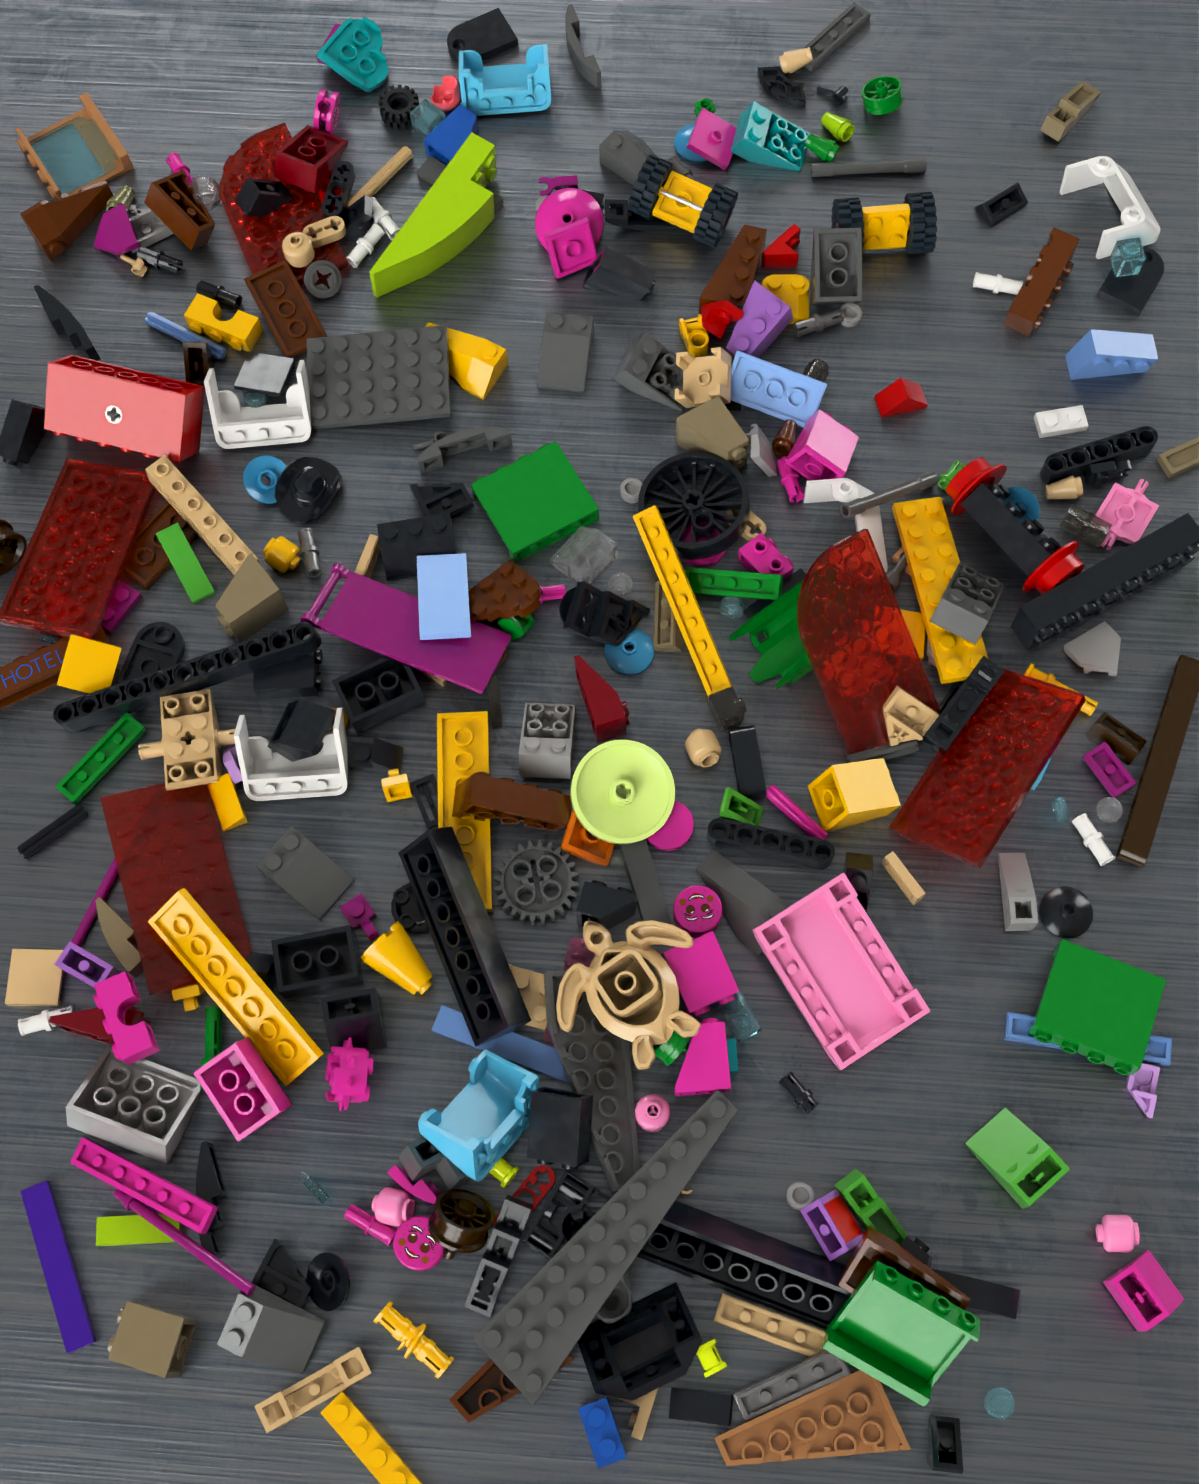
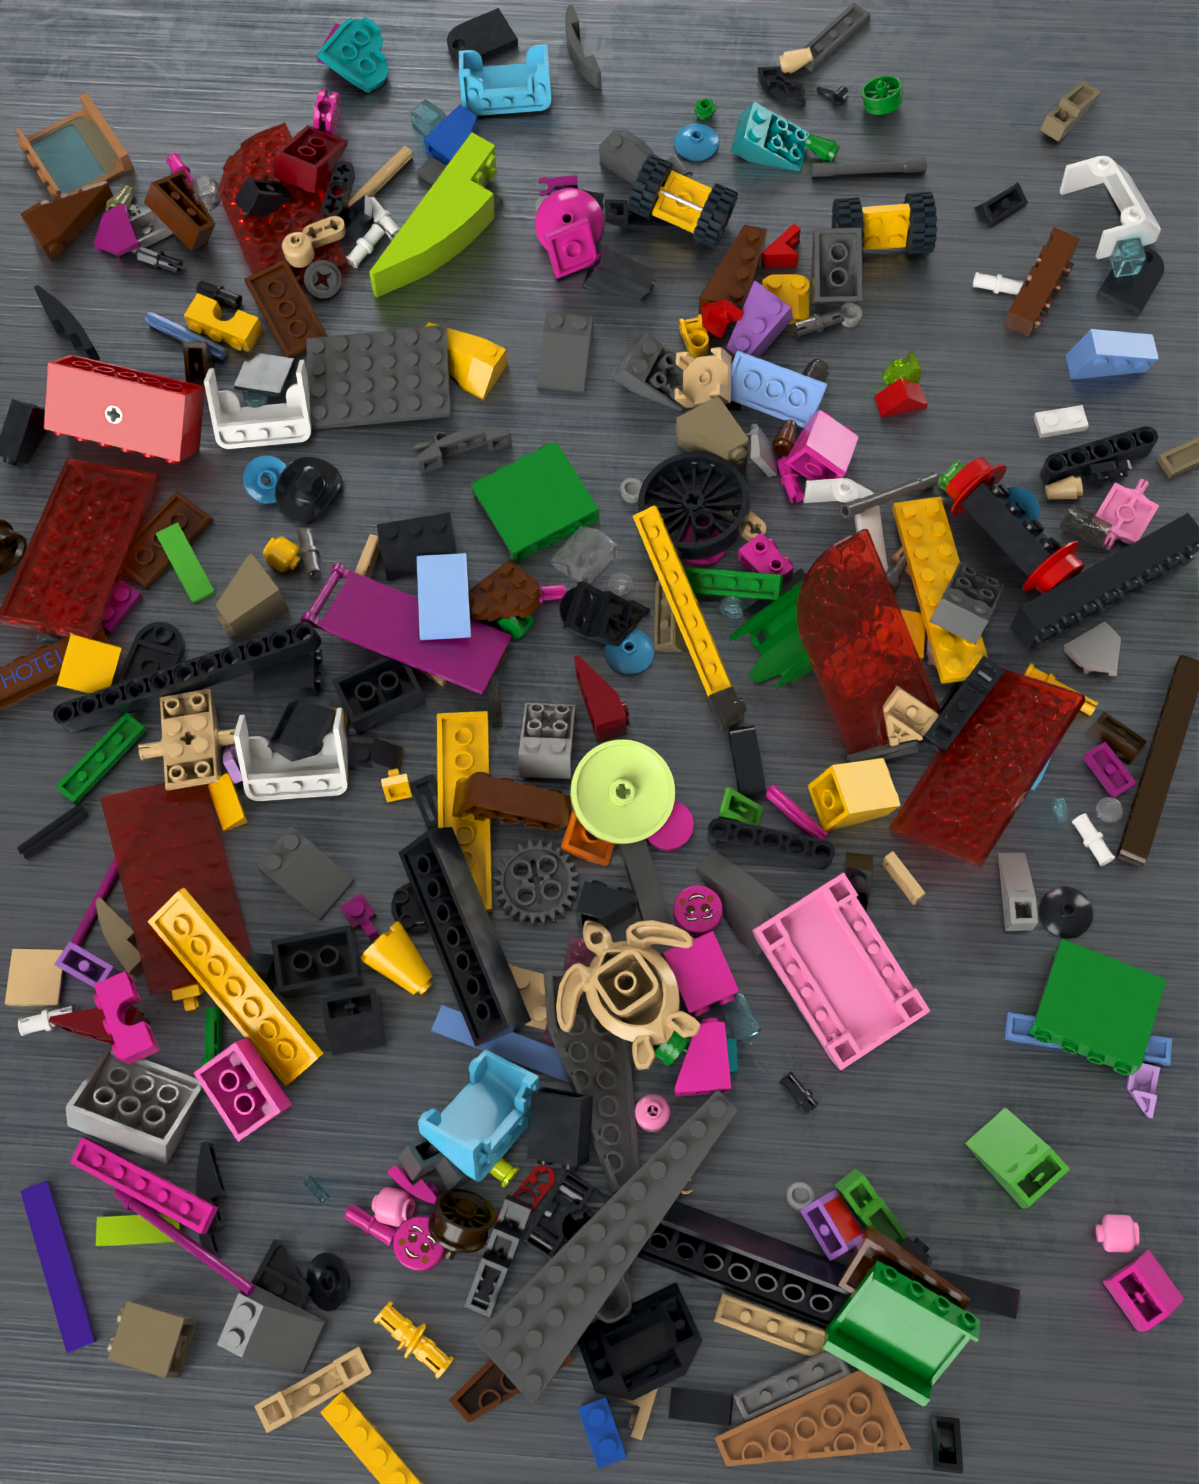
tan hand [120,254,148,277] -> none
tan brick [145,455,260,576] -> none
dark pink brick [325,1037,373,1112] -> none
black tyre [378,84,421,129] -> none
black wing [410,483,474,517] -> none
coral hair [430,75,462,112] -> none
tan head [685,729,722,767] -> none
dark pink plate [686,108,736,170] -> none
neon yellow bush [696,1339,727,1378] -> none
lime cone [821,112,855,142] -> none
clear light blue tile [984,1388,1015,1419] -> none
none -> clear neon green brick [882,351,922,385]

